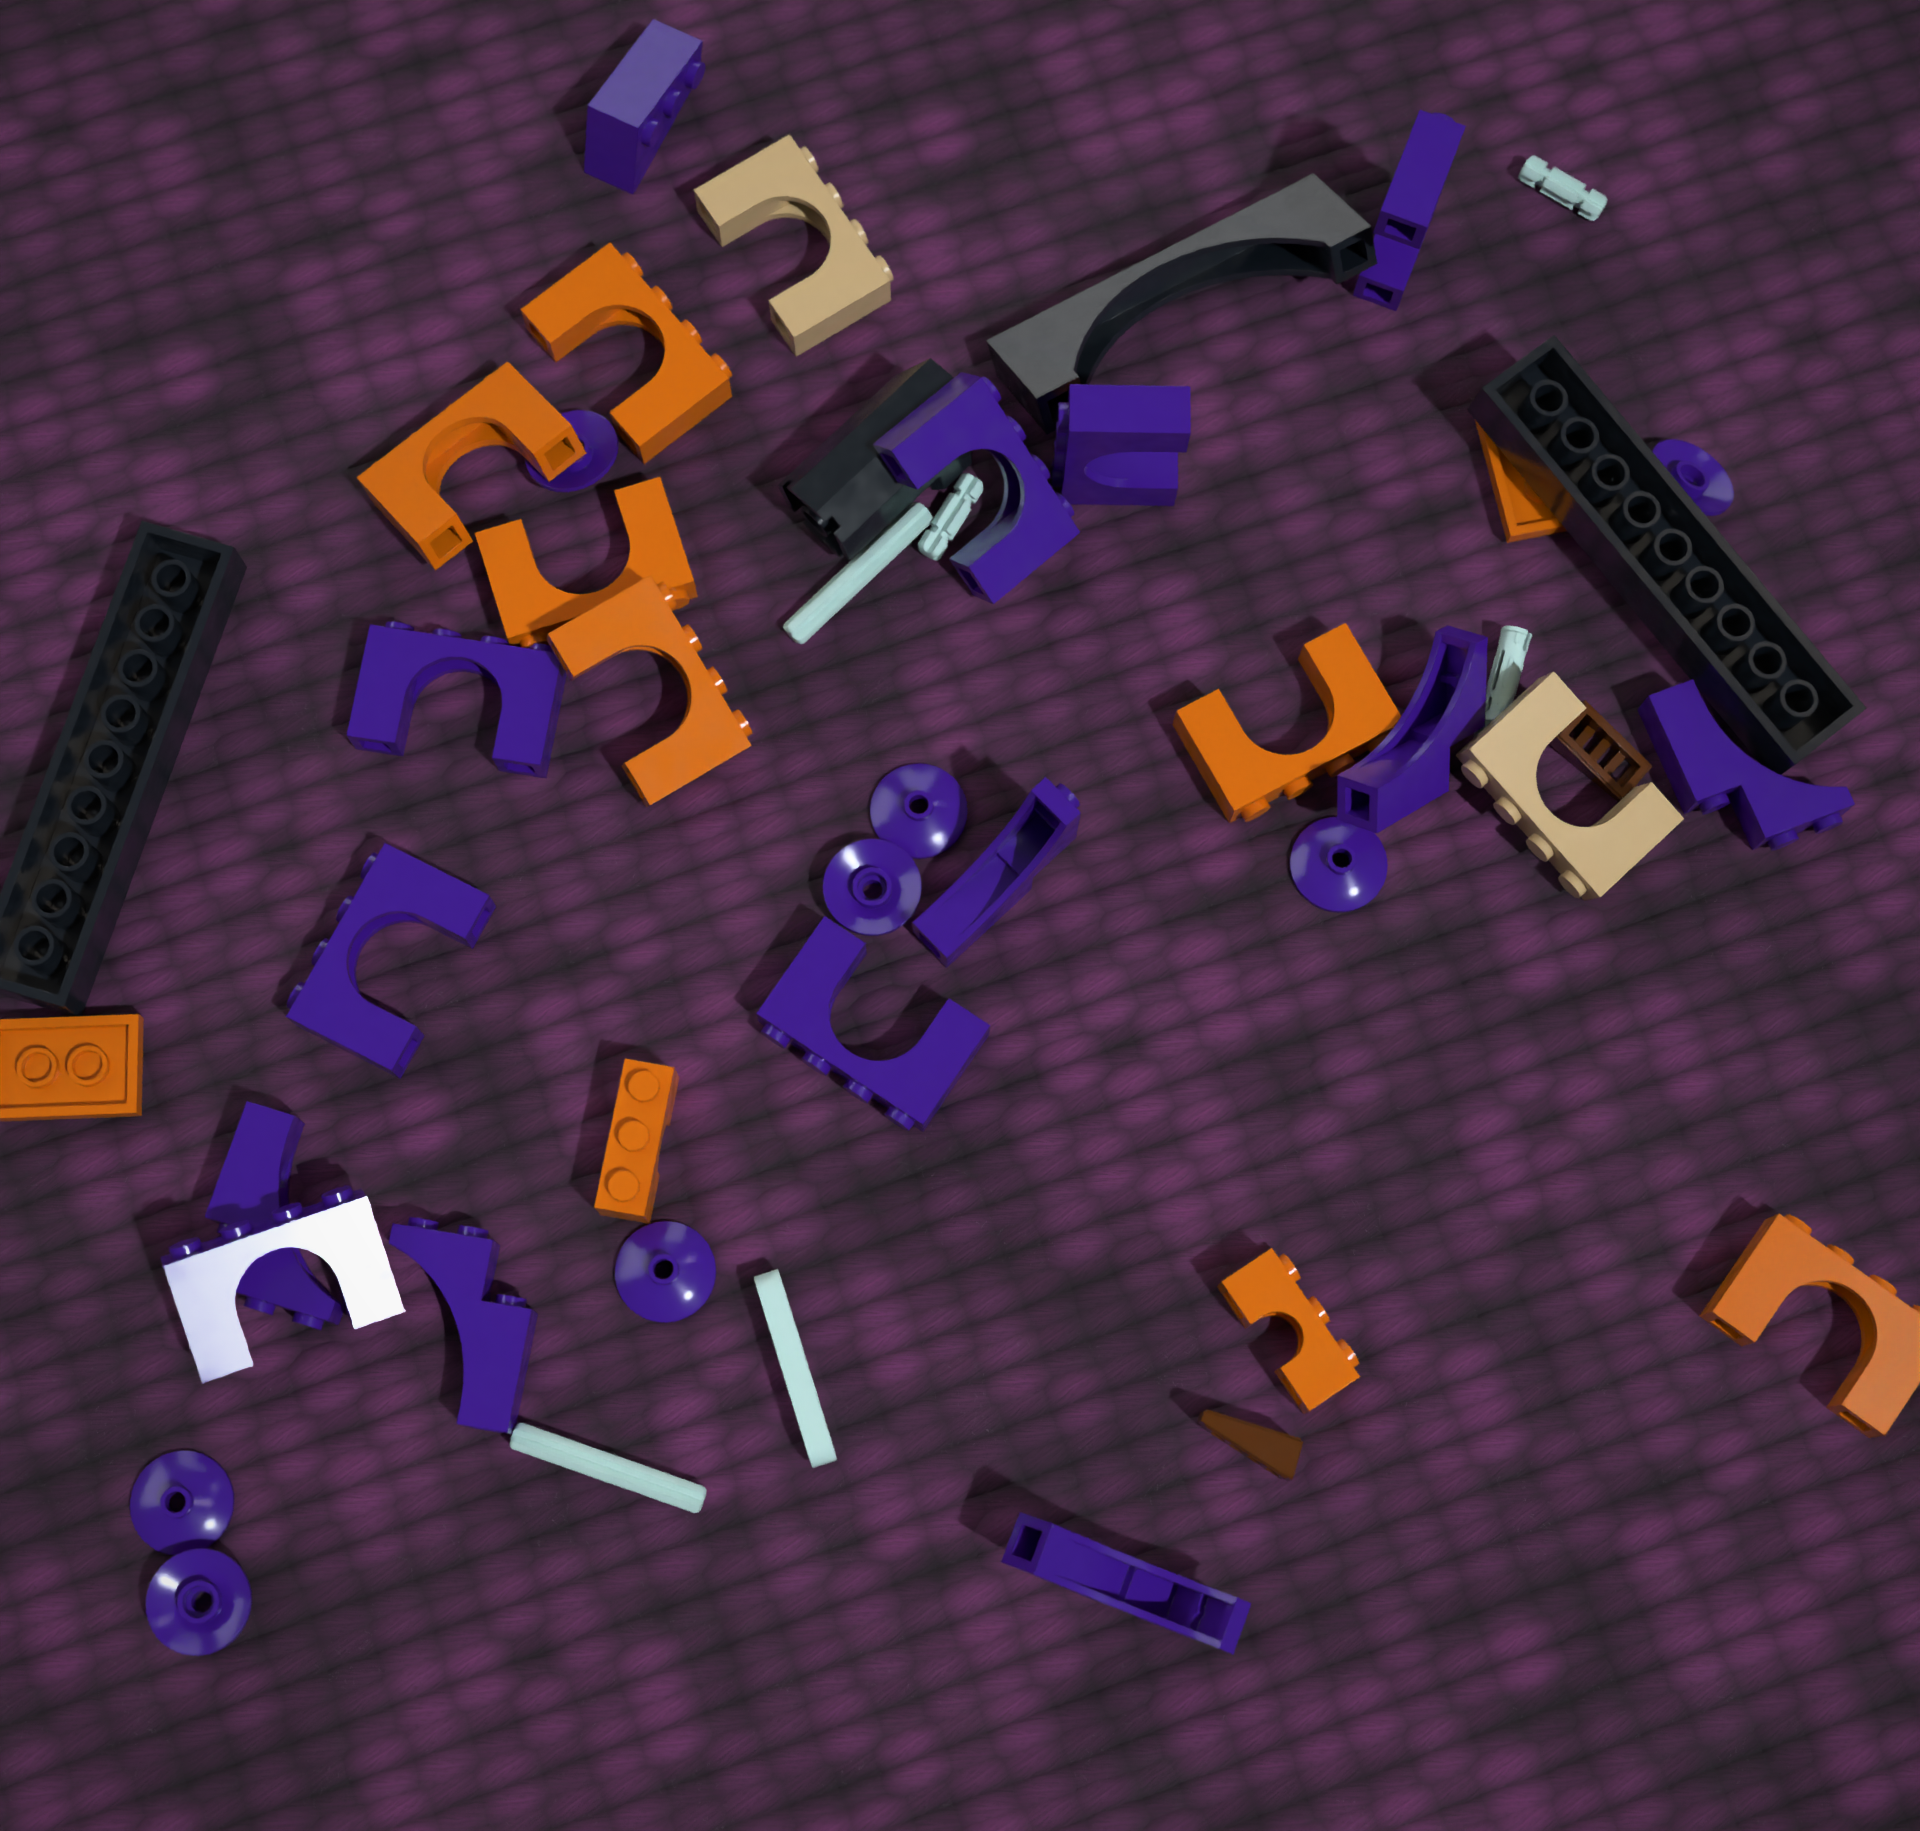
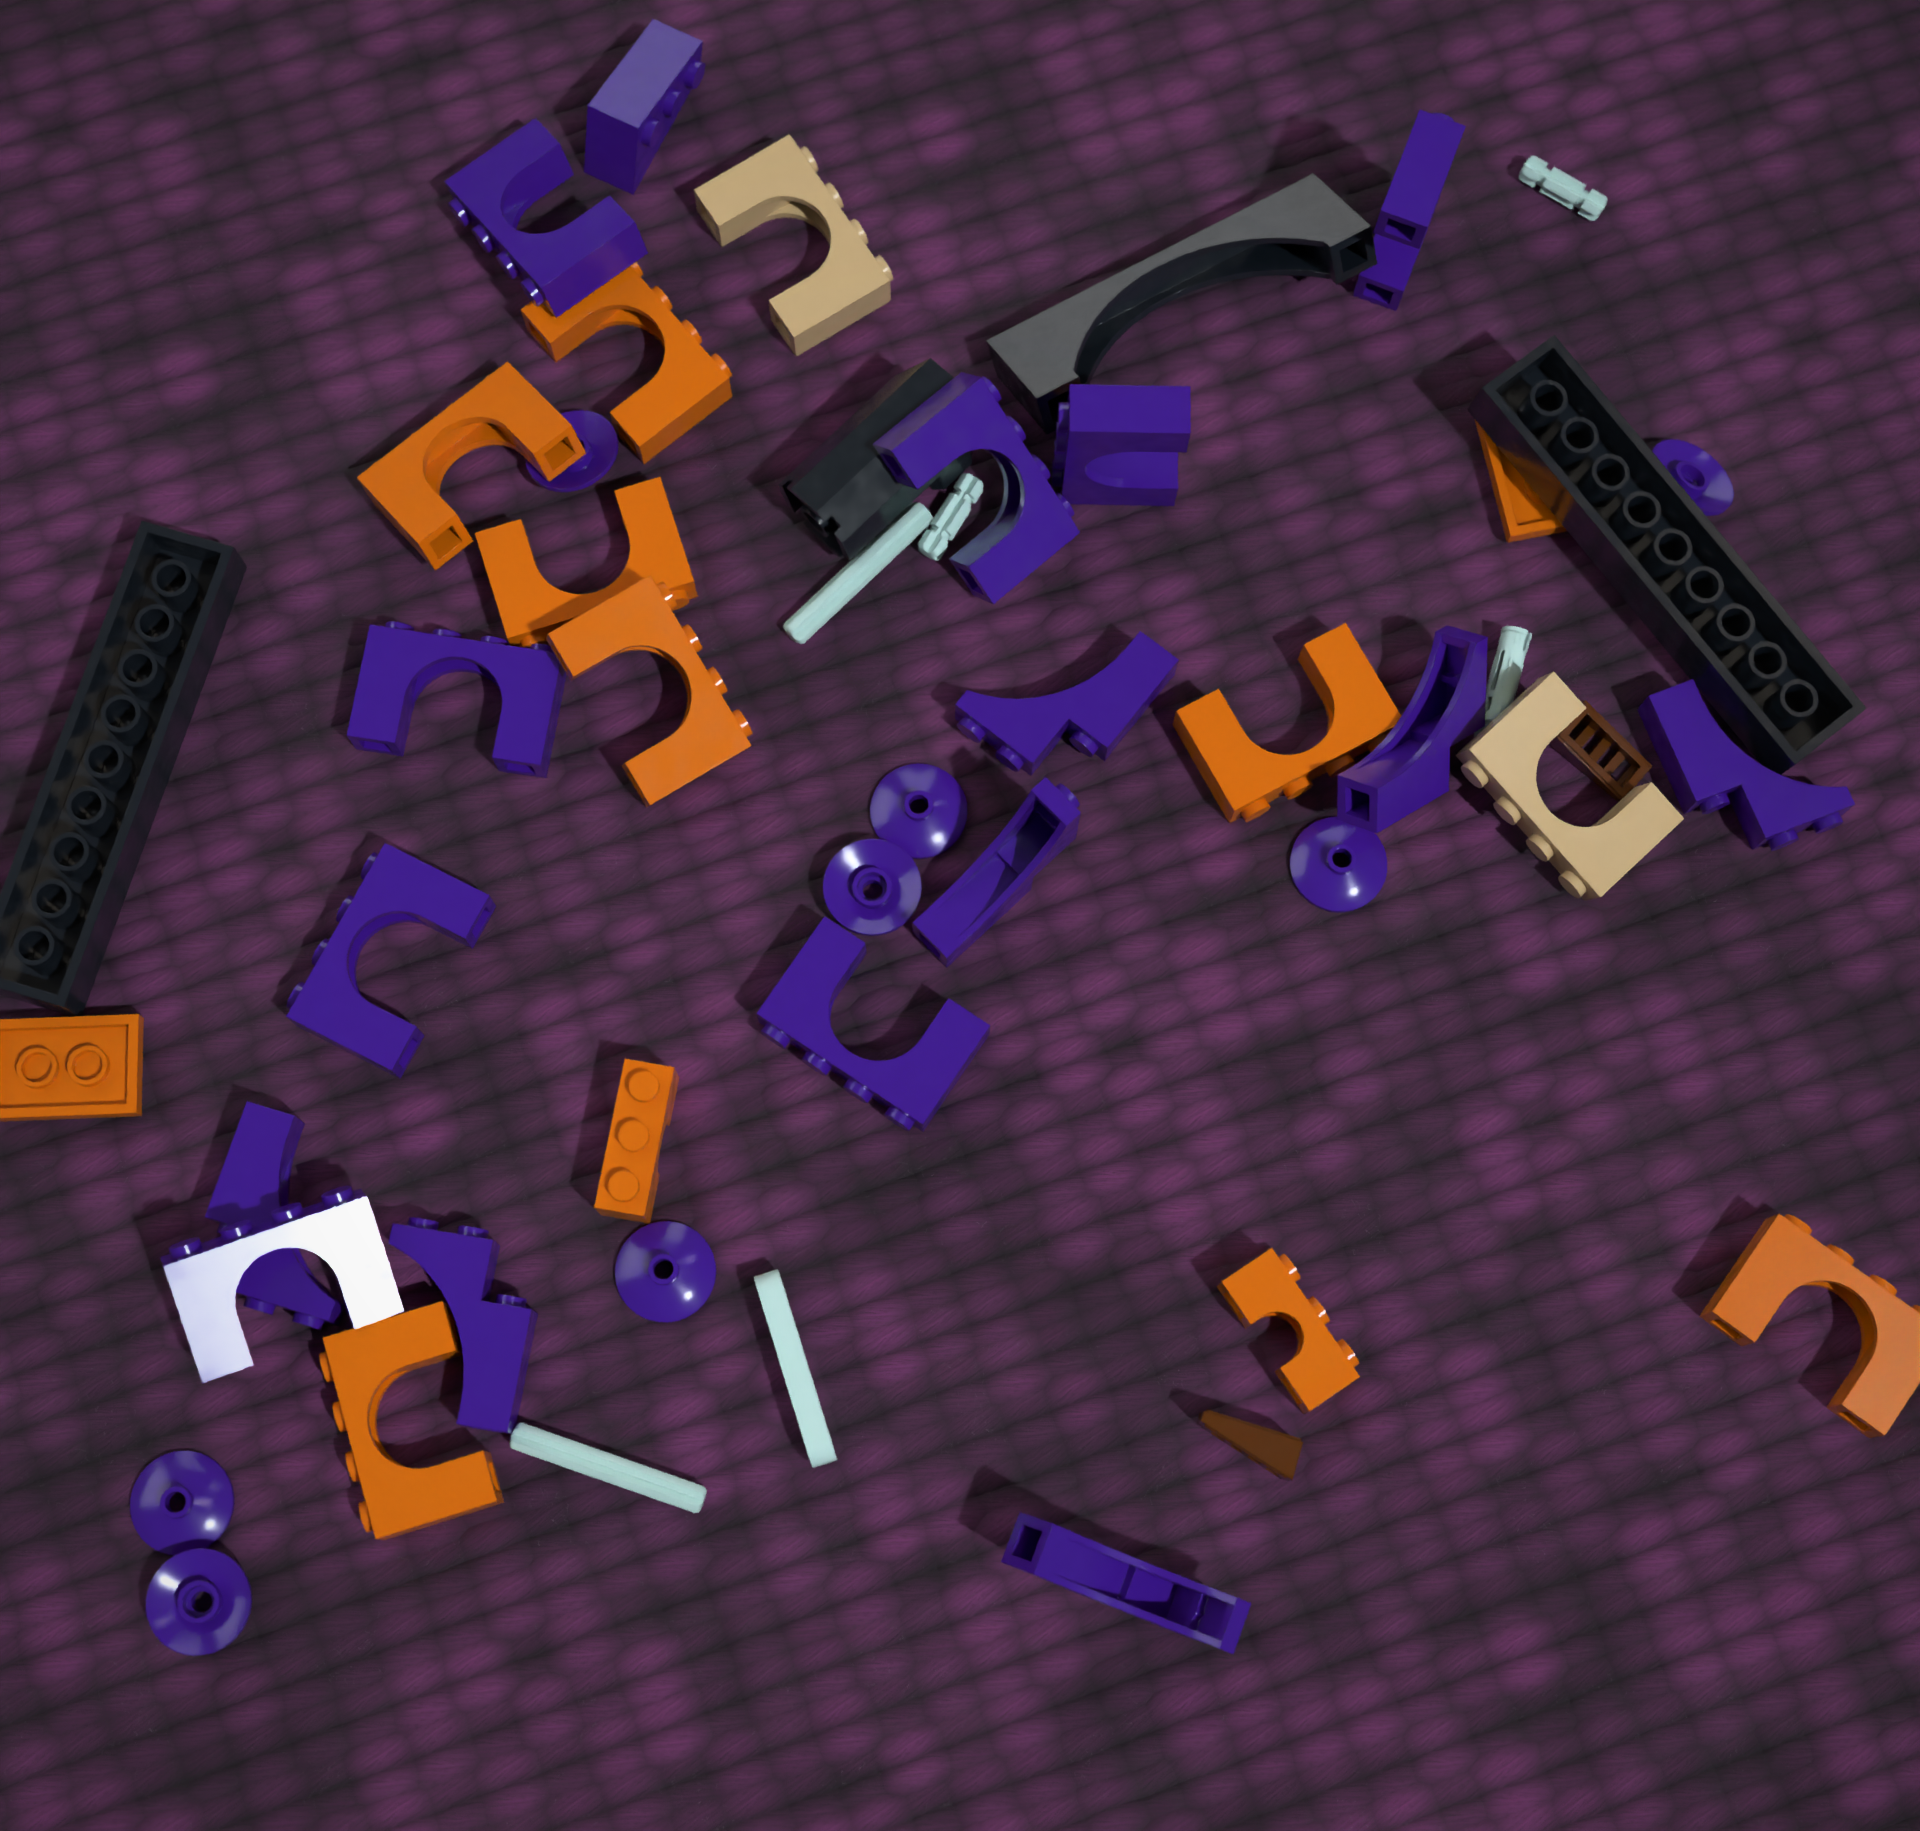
none -> orange arch [319,1301,504,1540]
none -> dark purple arch [444,118,648,318]
none -> dark purple arch [955,631,1179,776]

